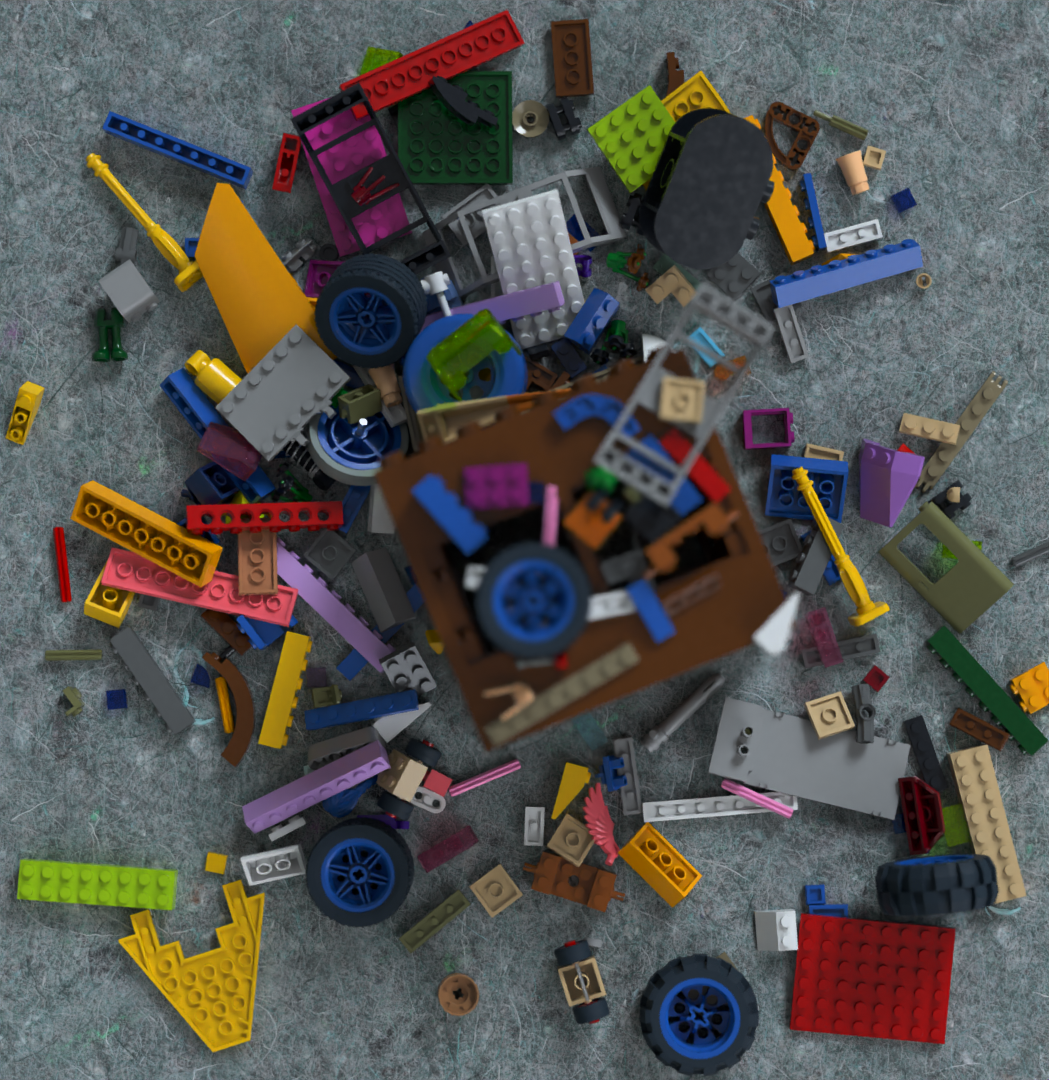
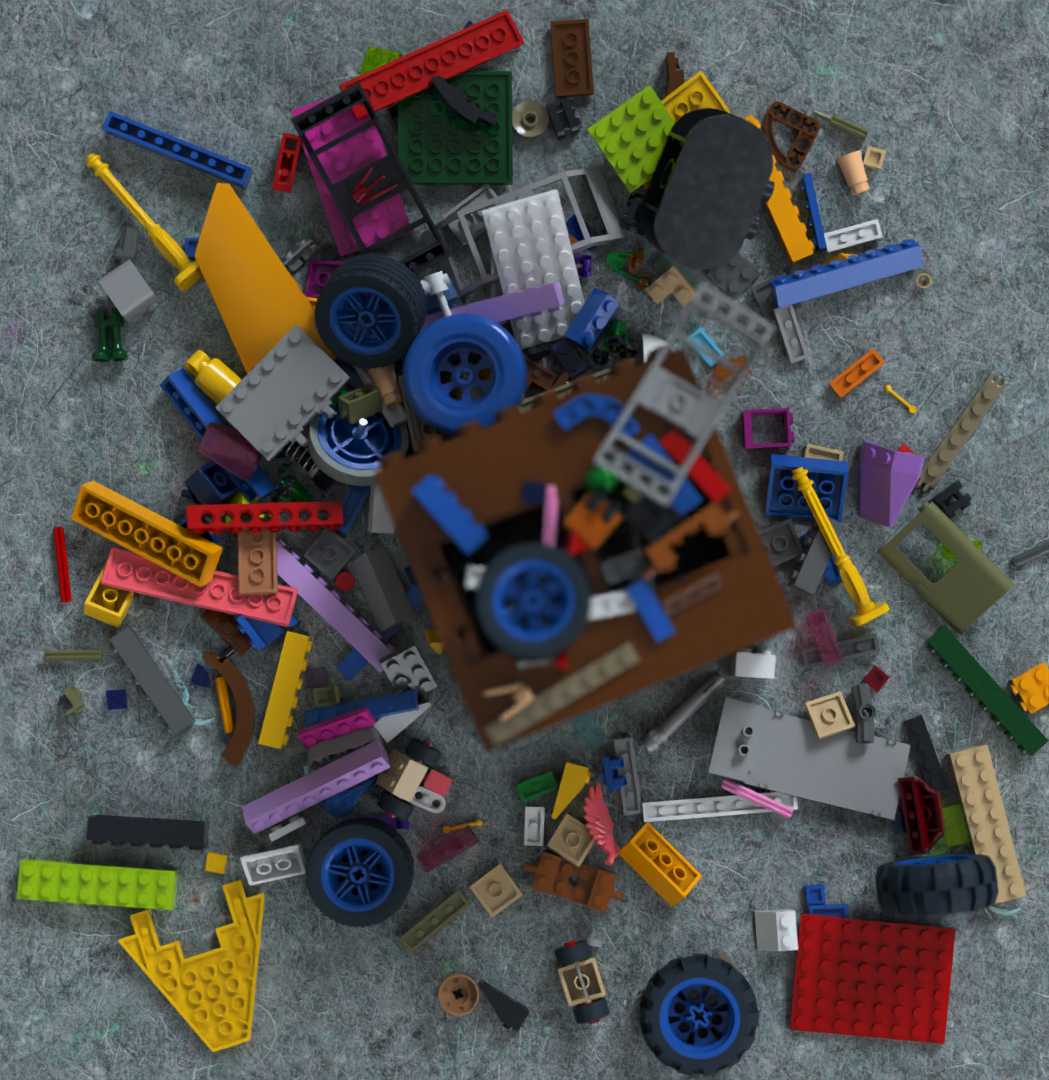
yellow slope [6,381,45,445] -> none
tan plate [417,388,571,444] -> none
clear neon green windscreen [427,309,522,402] -> none
bright pink axle [448,759,521,797] -> none
magenta plate [464,463,530,510] -> none
tan tile [659,377,705,424] -> none
white slope [752,592,800,656] -> none
clear blue tile [891,188,917,214] -> none
tan plate [899,413,960,445] -> none
tan hinge [947,487,960,503] -> none
reddish brown tile [949,708,1010,752] -> none
none -> black brick [86,815,210,850]
none -> dark pink plate [298,706,375,749]
none -> red tile [336,572,355,591]
none -> yellow hinge [443,819,483,833]
none -> black slope [478,979,530,1032]
none -> green plate [516,771,559,803]
none -> red tile [563,533,588,555]
none -> white piece [730,649,776,679]
none -> orange plate [828,348,885,398]
none -> yellow hinge [884,385,917,414]

